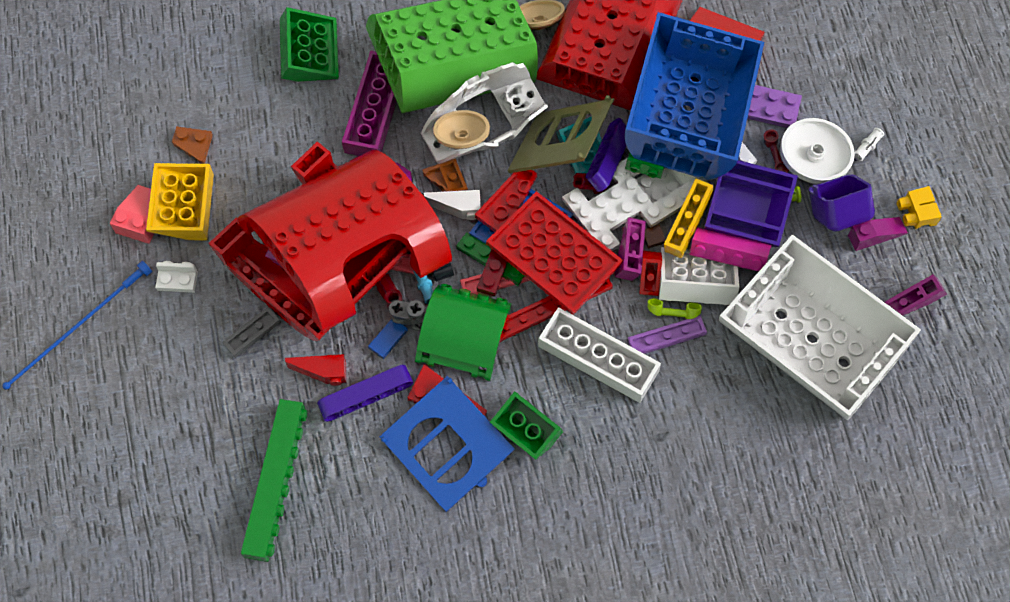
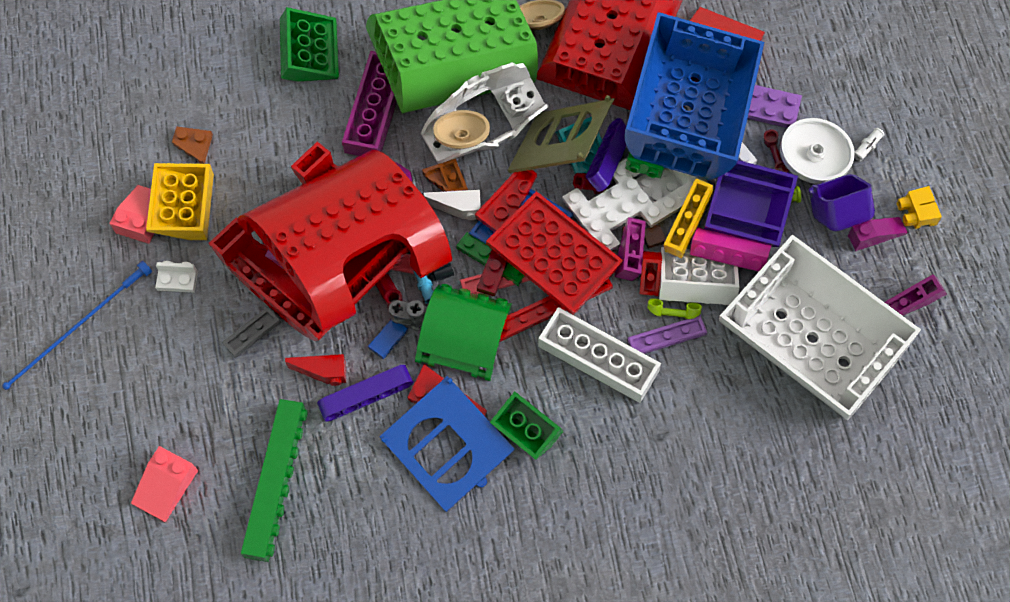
none -> coral slope [131,446,198,522]

